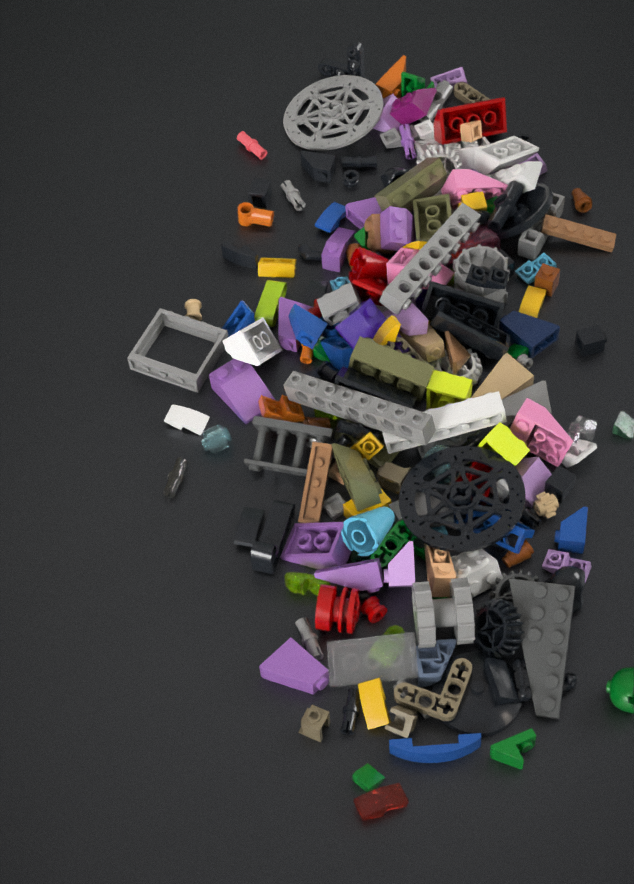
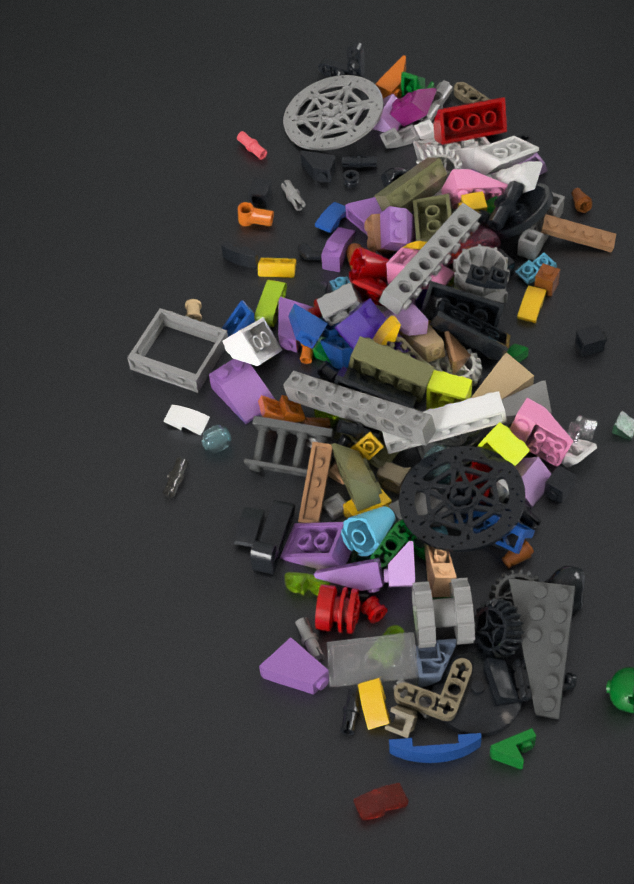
dark tan window [298,705,331,742] -> none
green slope [352,763,385,795] -> none
green slope [354,227,370,250] -> none
medium lavender pin [399,124,417,160] -> none
lavender slope [431,67,468,89] -> none
white bracket [451,549,503,598] -> none
light nougat slope [460,120,482,142] -> none
dark blue slope [499,311,560,359] -> none
light grey bush [516,354,533,370] -> none
tan gear [533,491,559,519] -> none
lavender slope [542,549,592,583] -> none
blue slope [554,507,588,554] -> none

